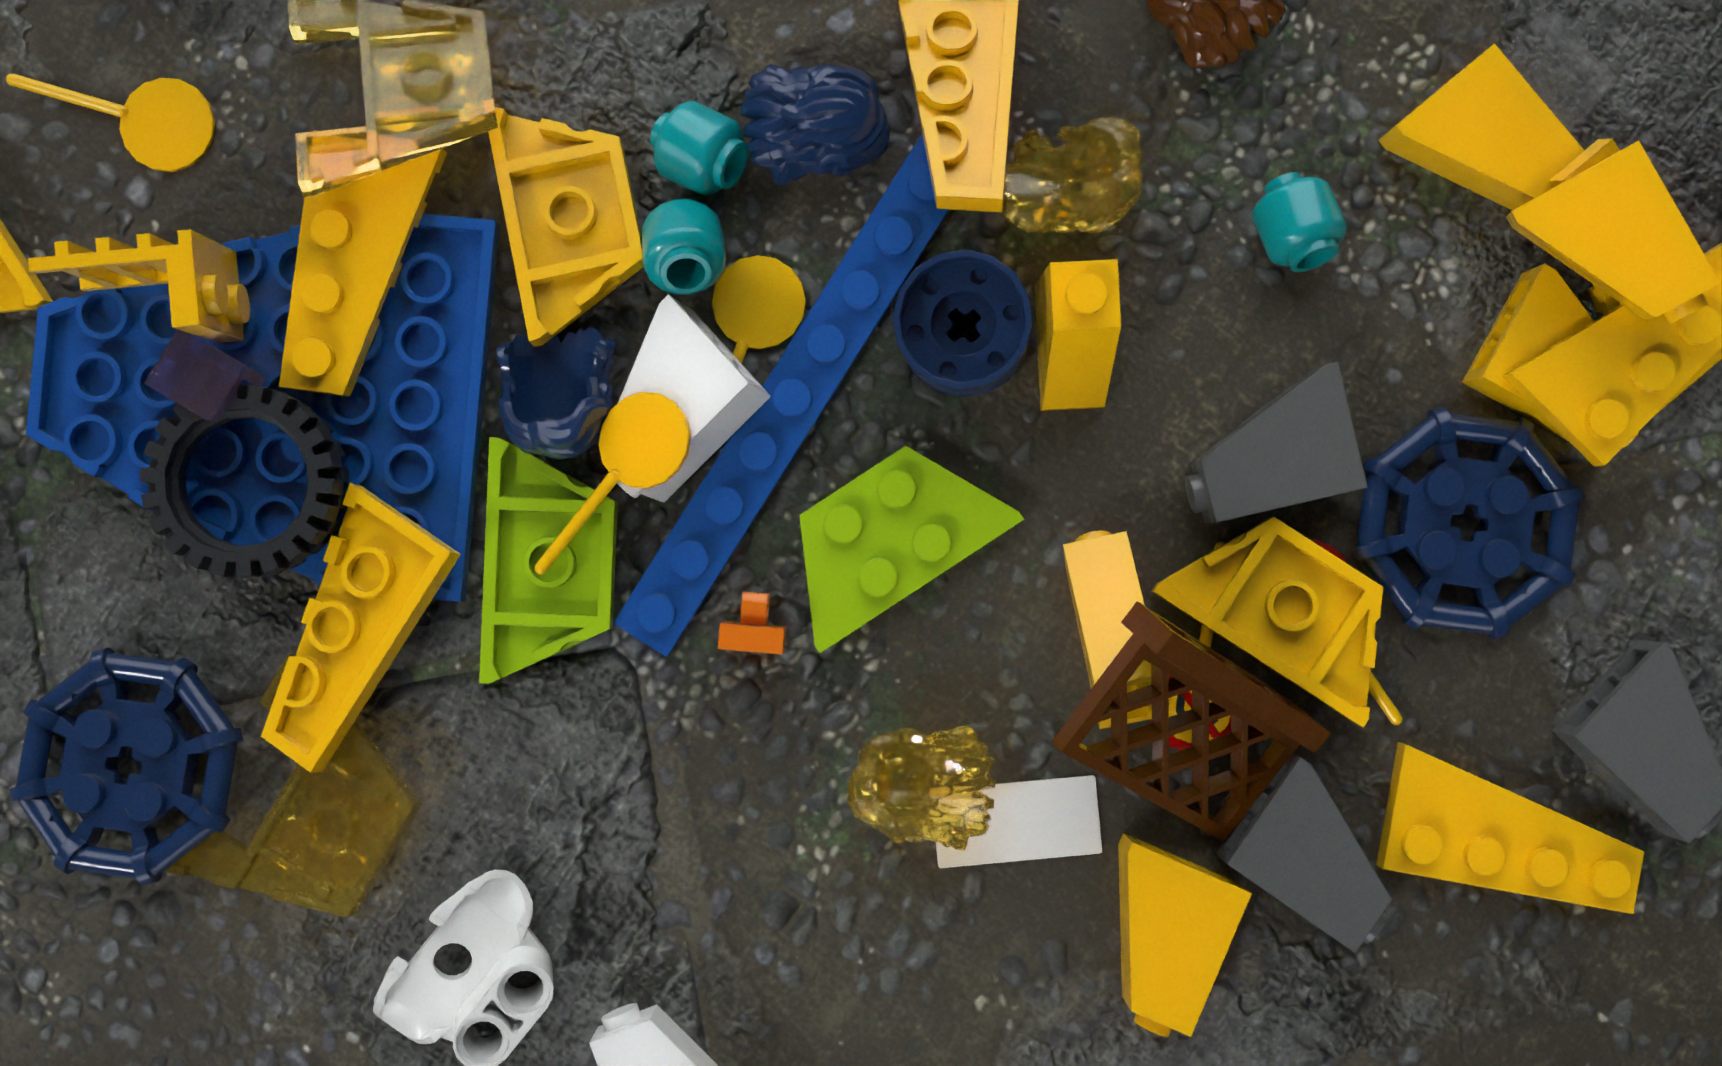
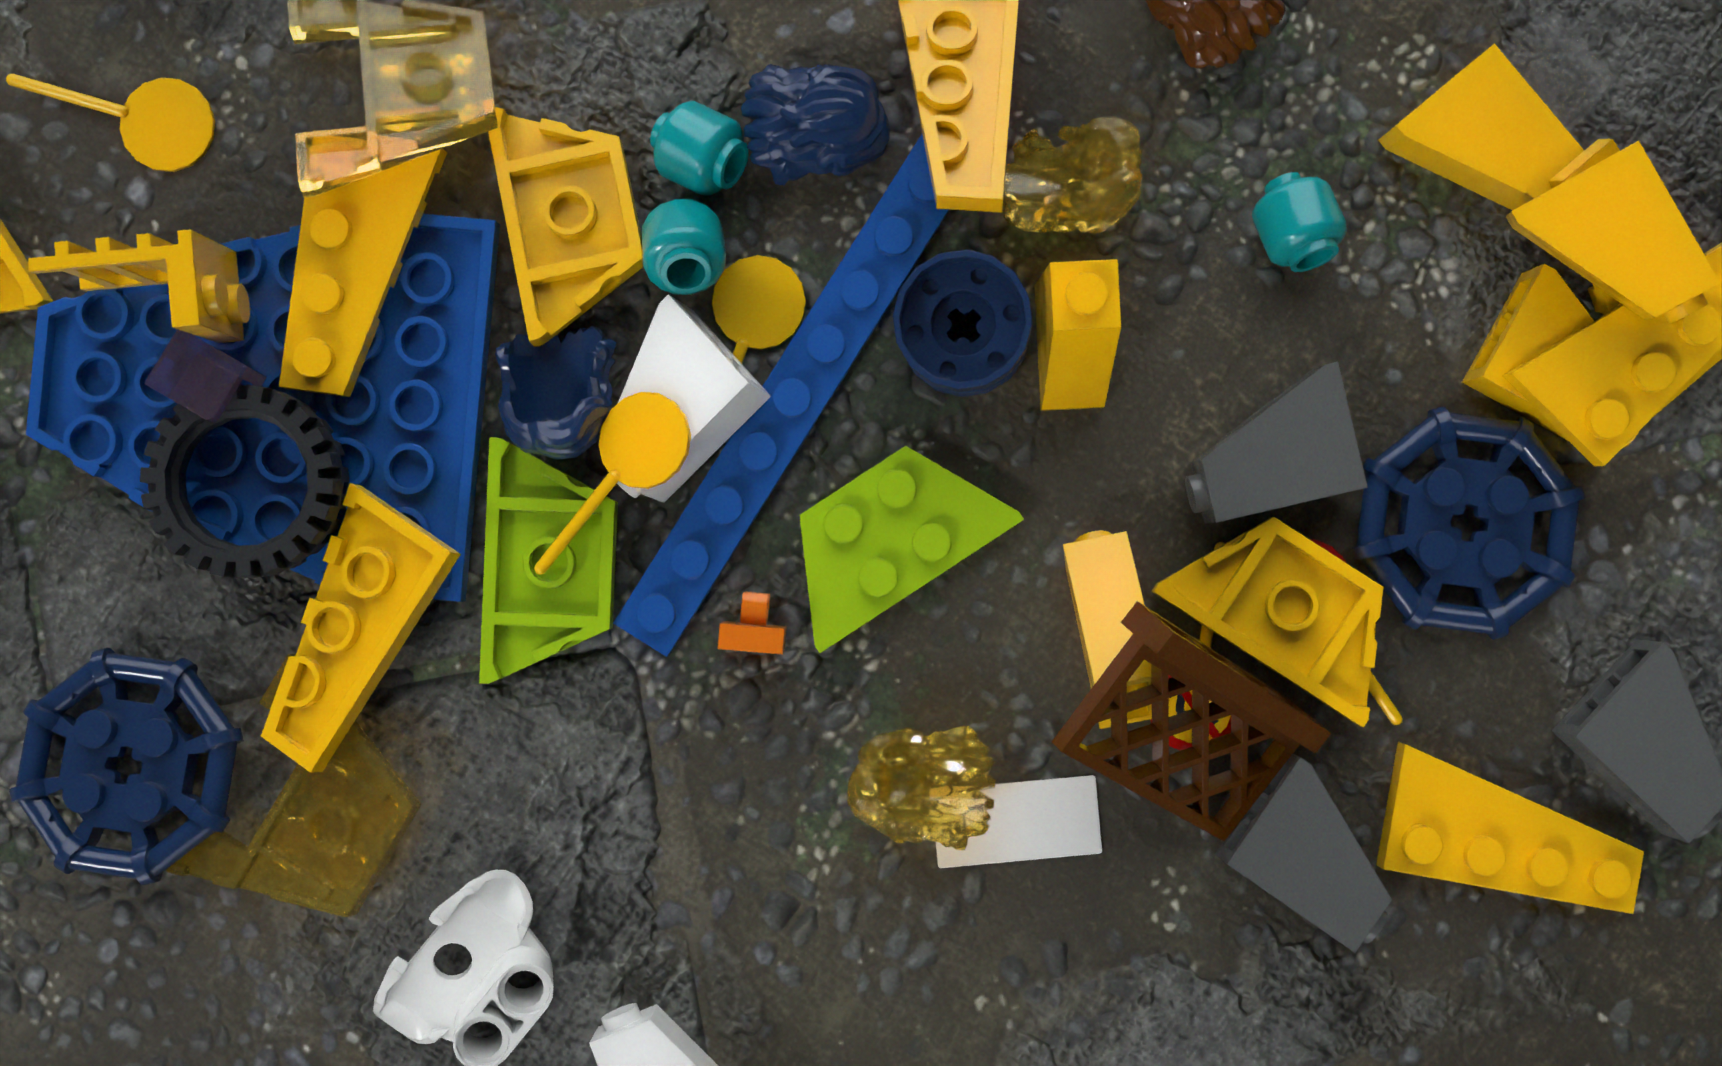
yellow slope [1118,833,1252,1037] -> none

